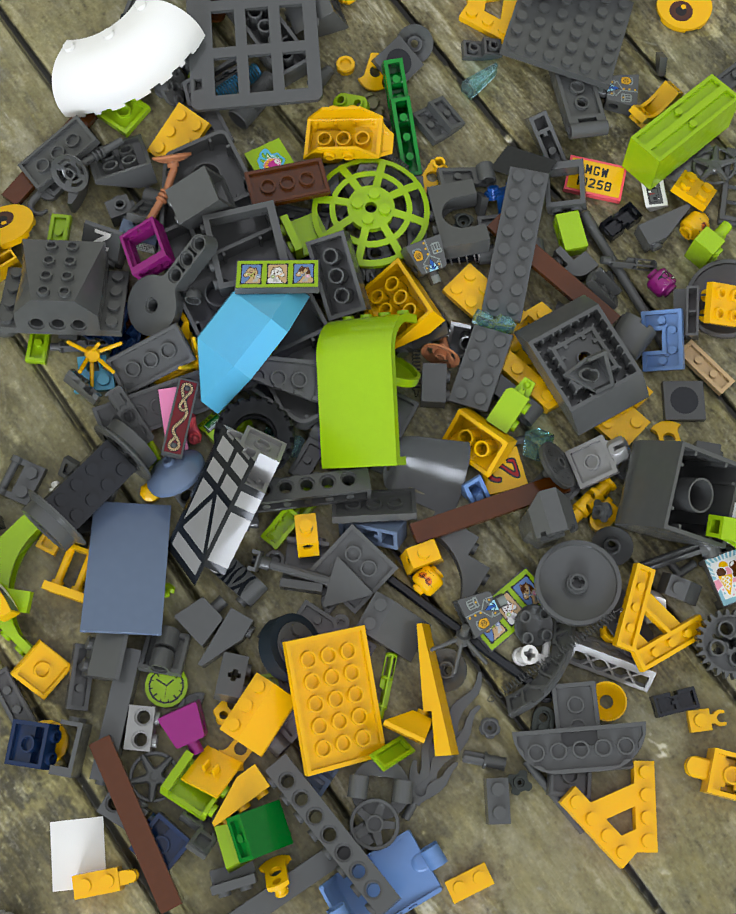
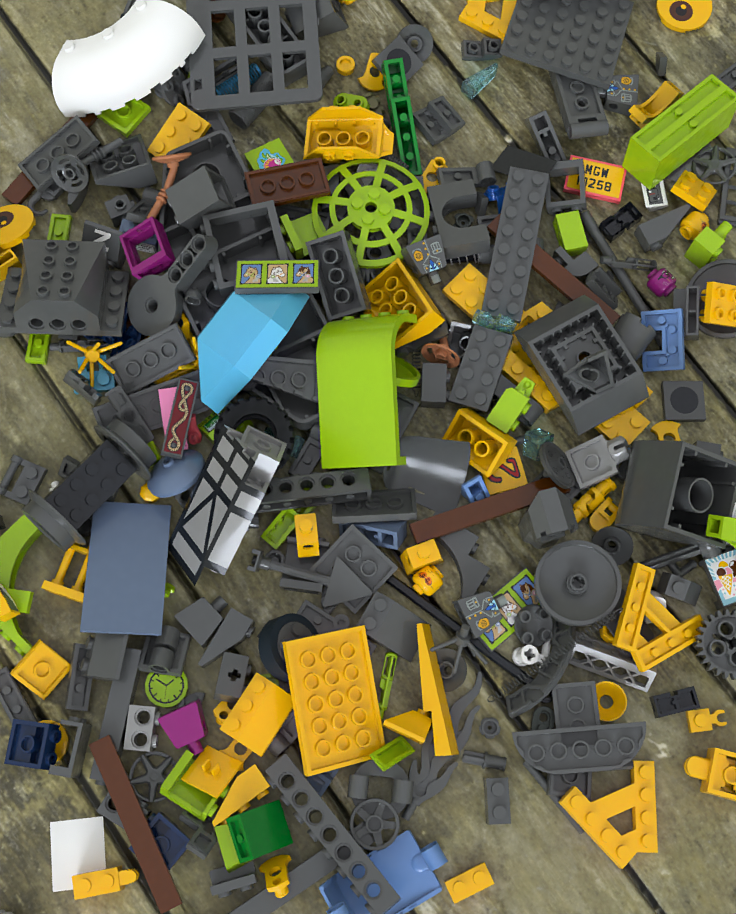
yellow tile [35,533,60,557] -> none
dark grey door [208,557,268,608] -> none
pearl dark grey plate [507,770,532,795] -> none
dark grey plate [592,499,612,522] -> none
tan plate [684,339,735,396] -> none

